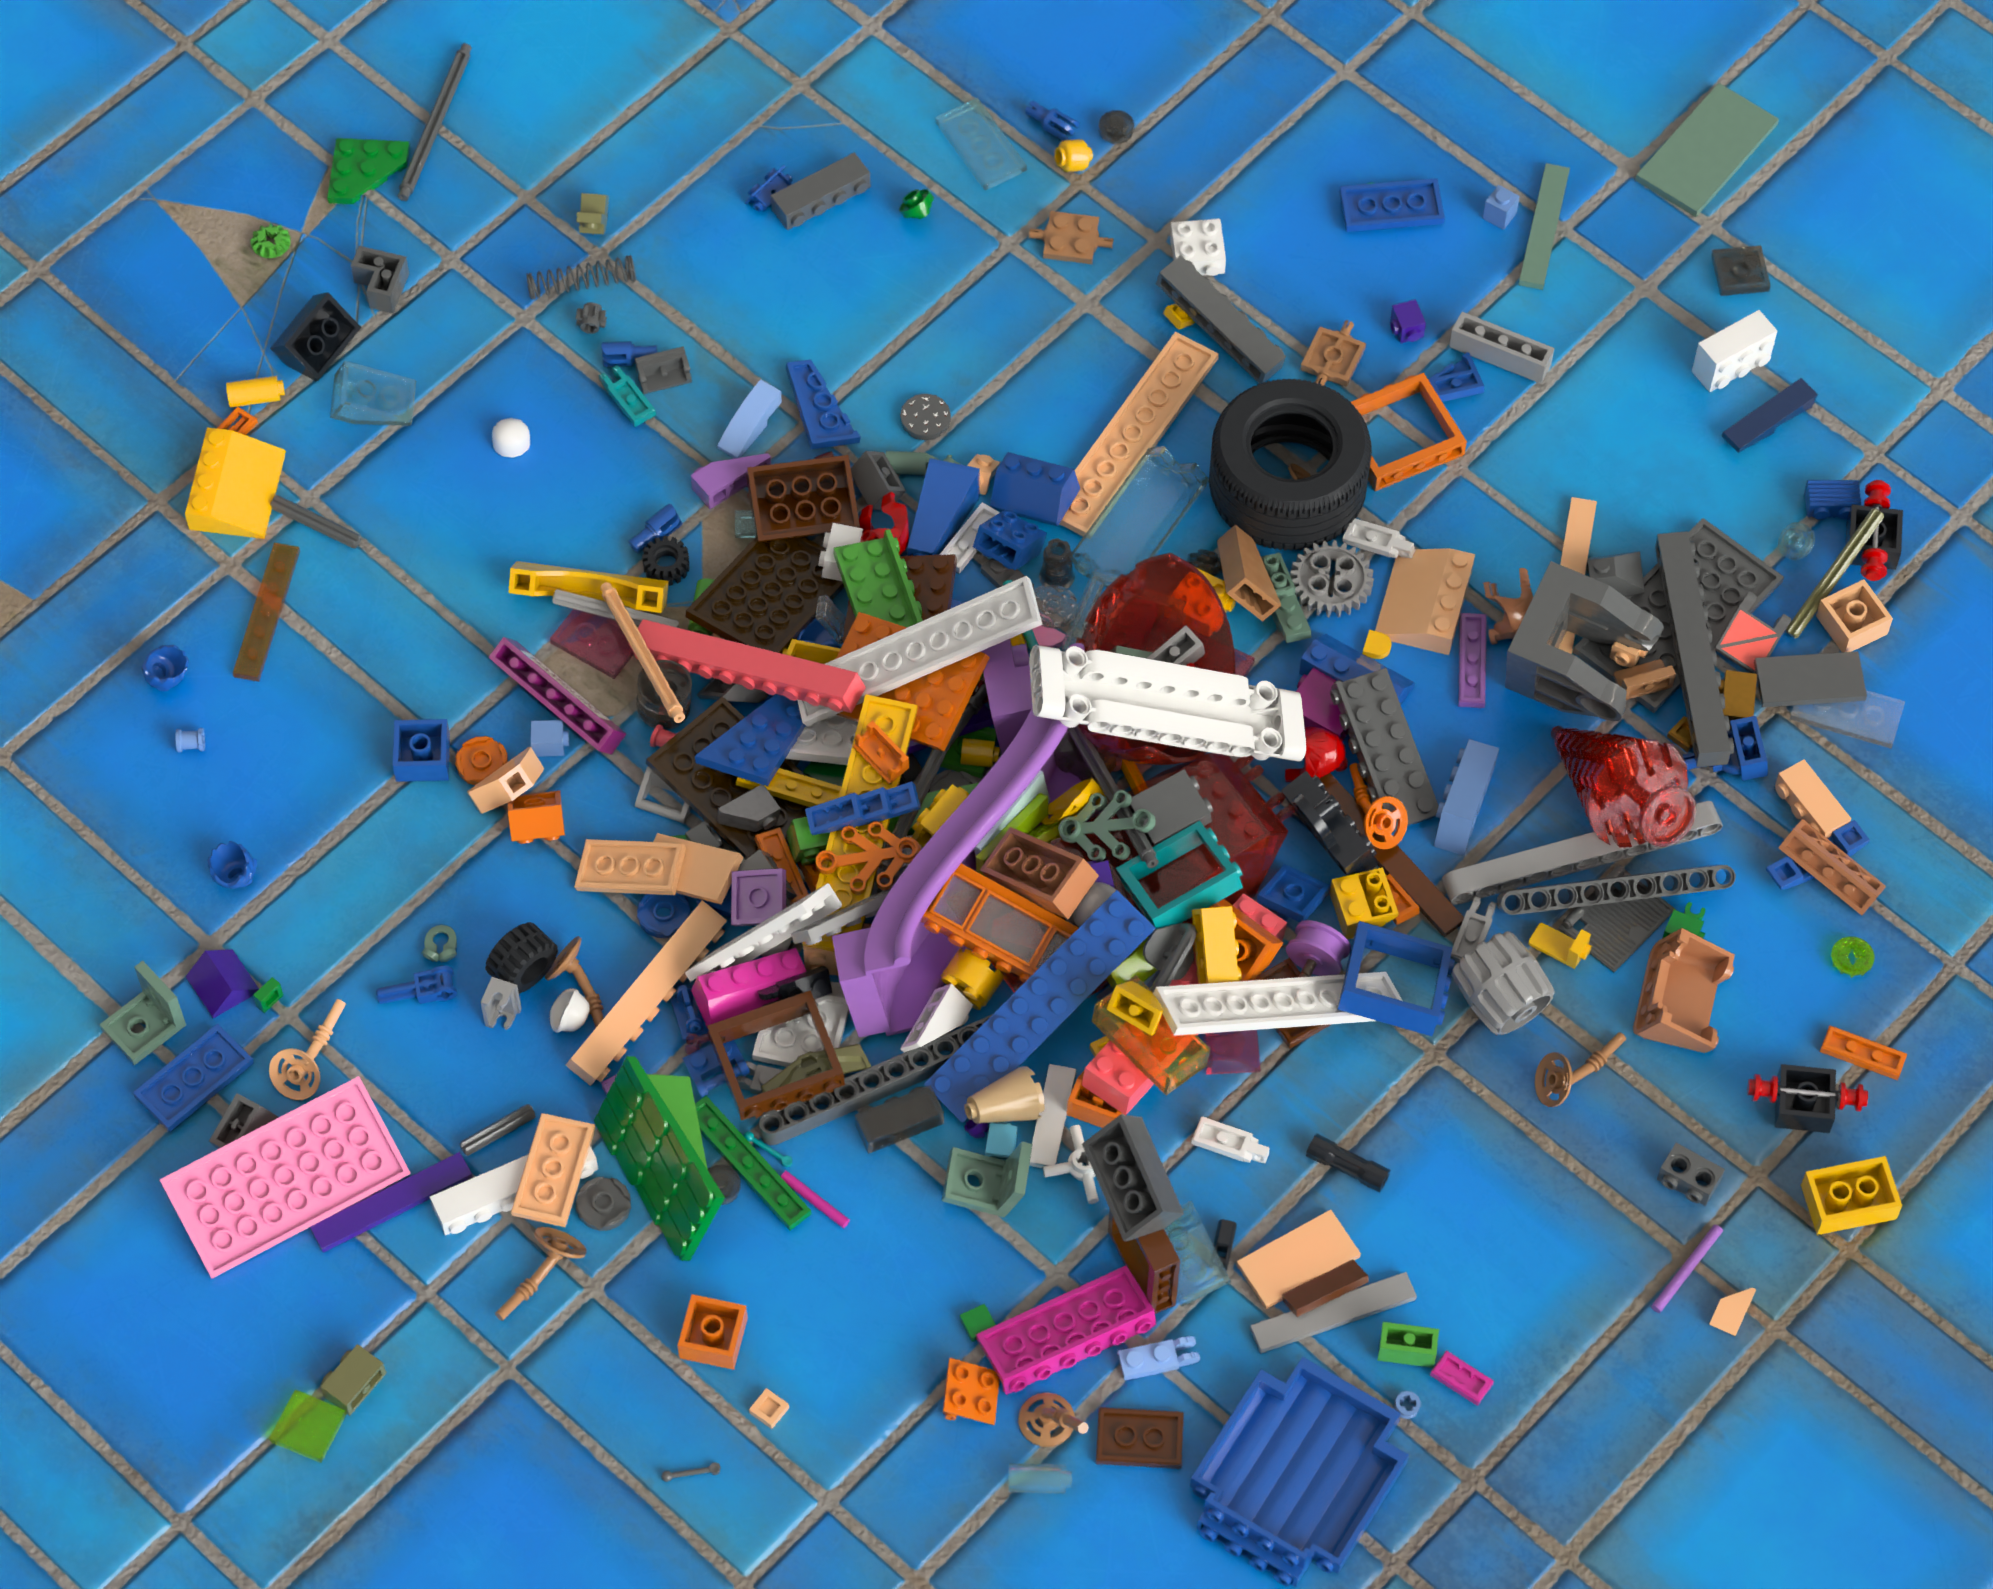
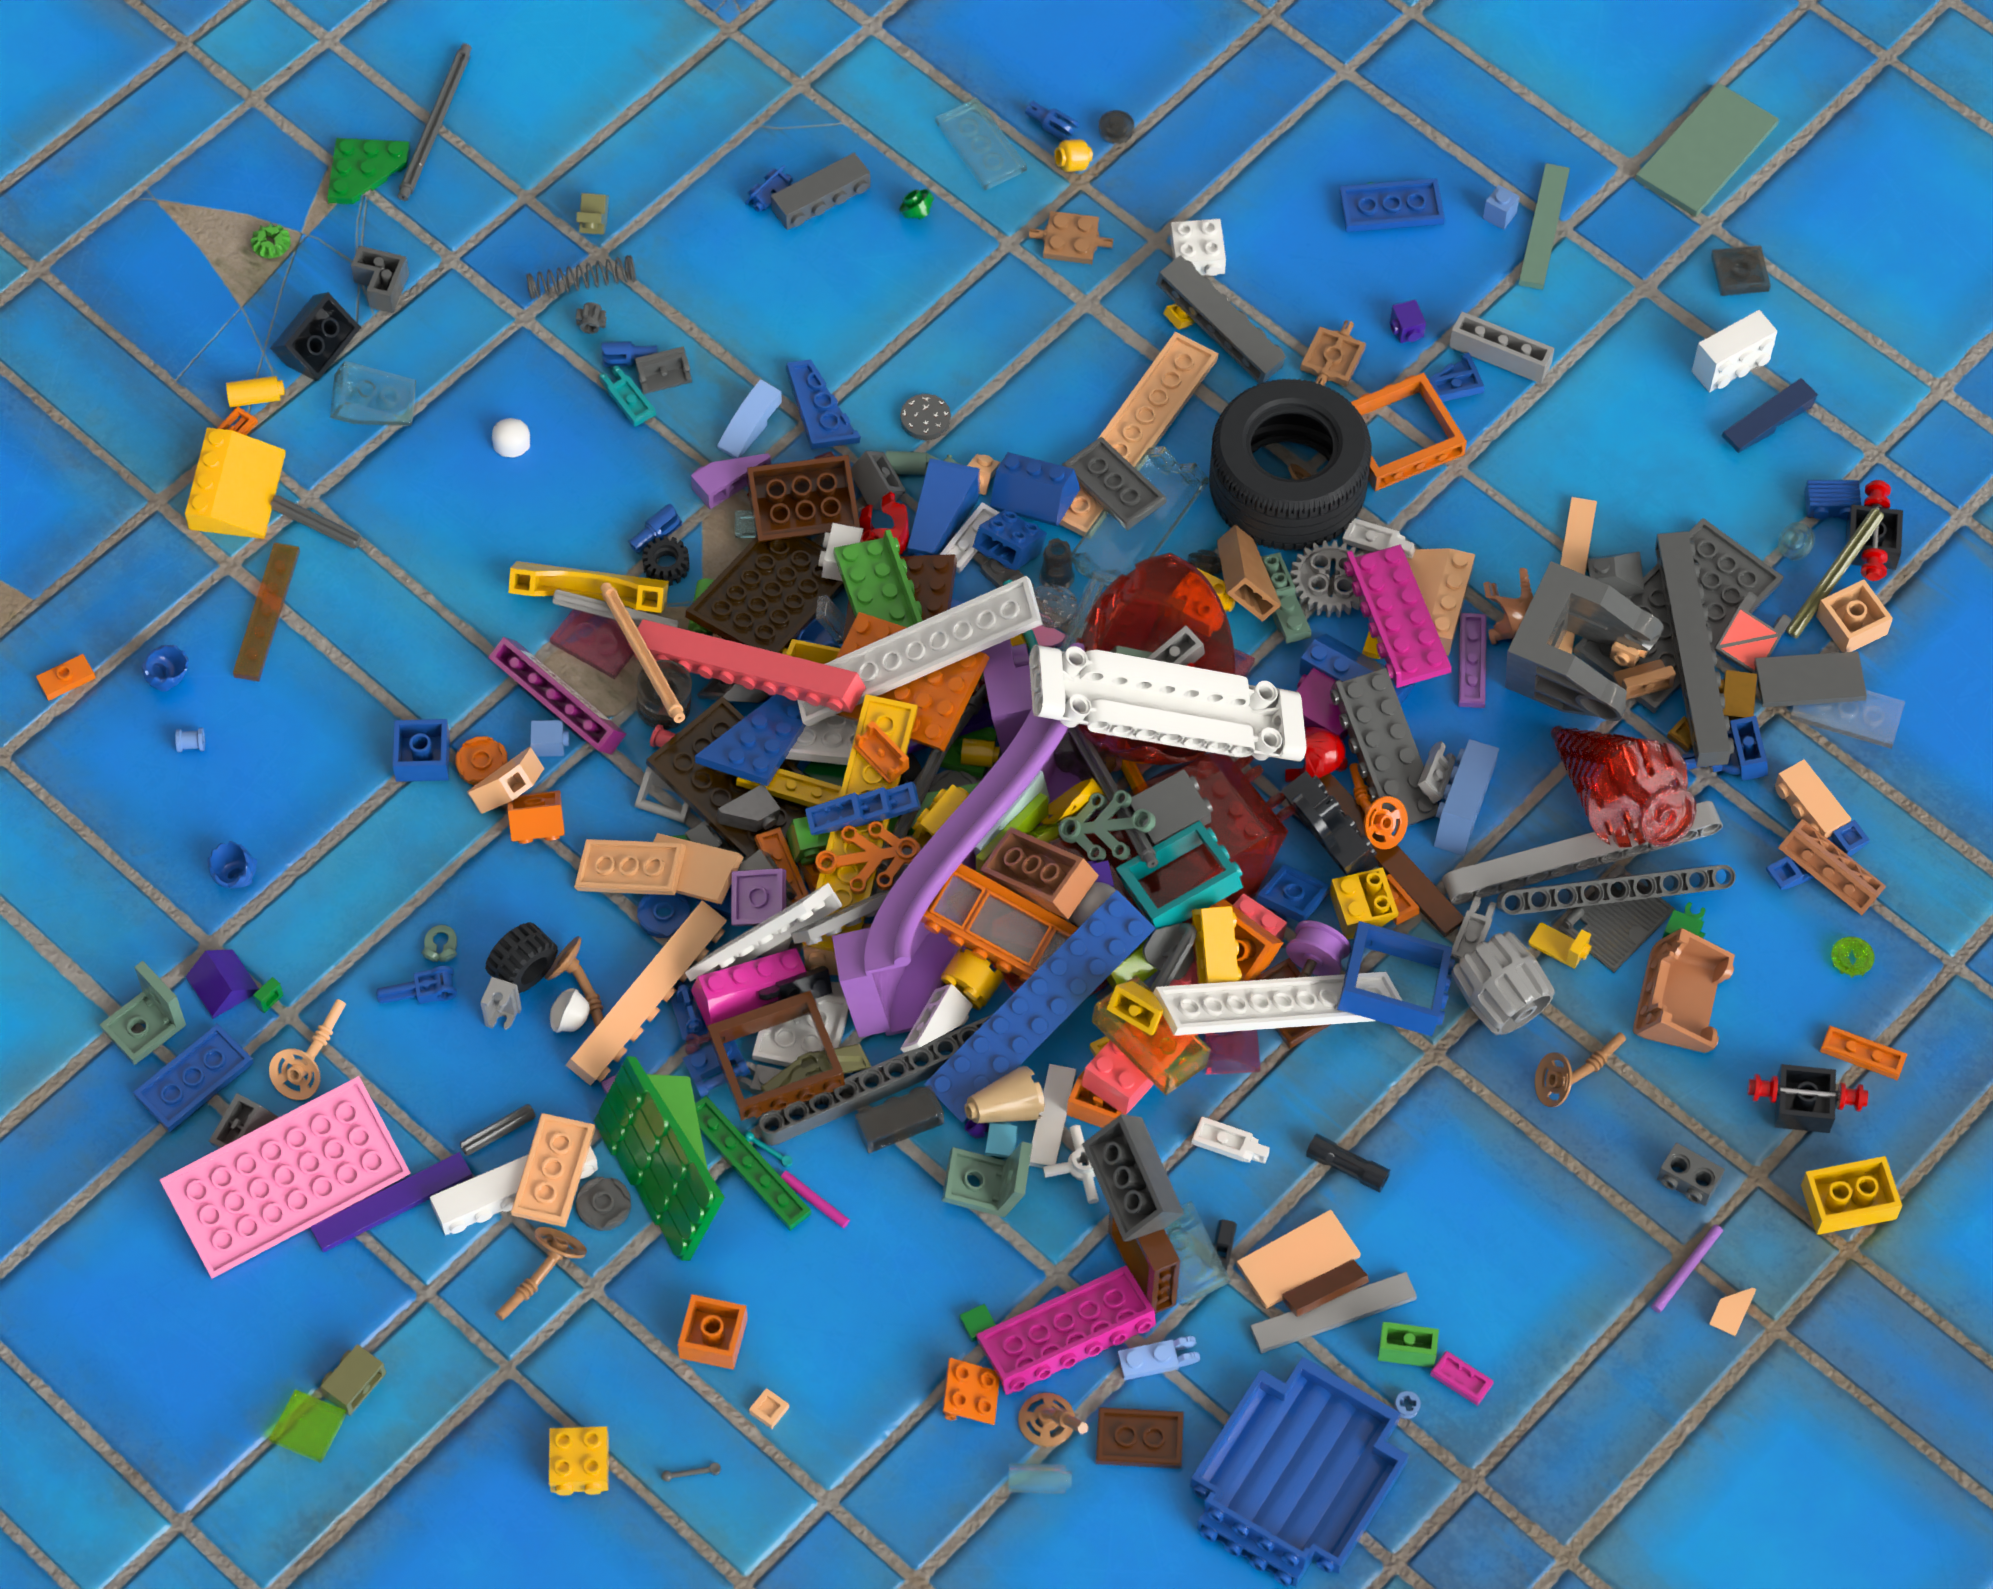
clear smoke plate [708,1164,741,1205] -> none
none -> orange plate [36,654,96,701]
none -> yellow brick [549,1427,609,1496]
none -> dark grey tile [1062,436,1167,531]
none -> dark pink bracket [1343,544,1451,688]
none -> light grey hinge [1418,741,1456,803]

